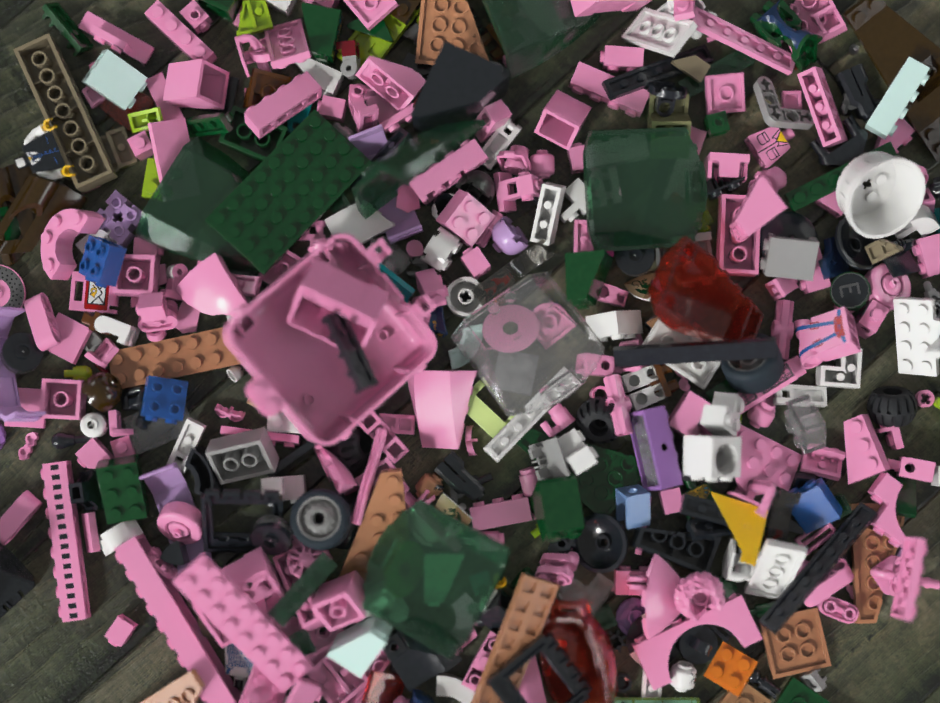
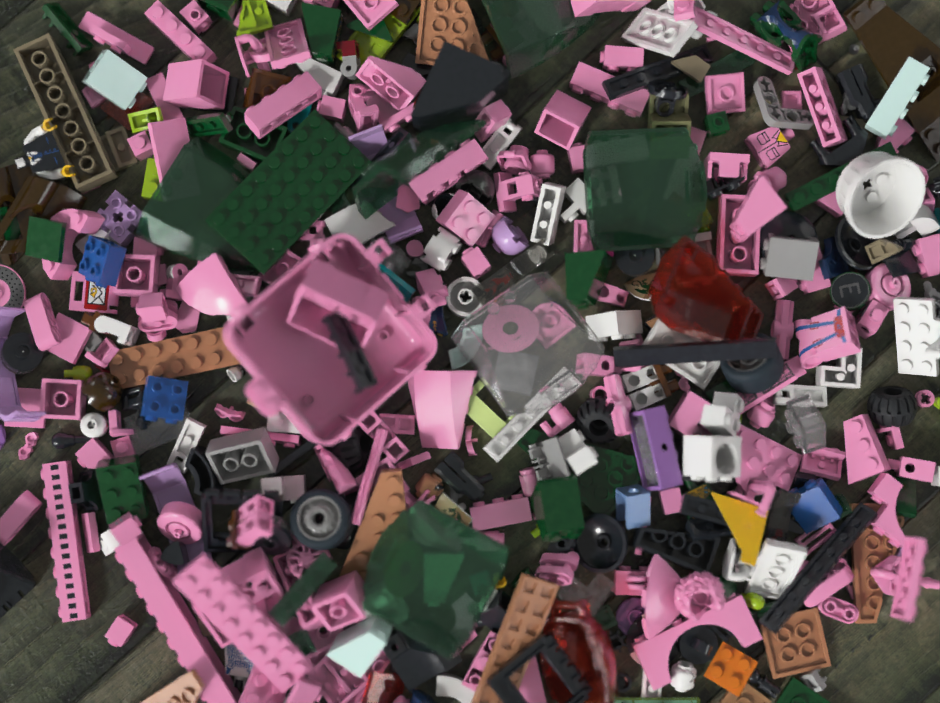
none -> dark green tile [25,216,66,263]
none -> bright pink brick [109,512,143,547]
none -> bright pink hips [227,494,274,550]
none -> bright pink tile [237,153,258,172]
none -> bright pink tile [396,451,432,469]
none -> lime cylinder [741,592,765,610]

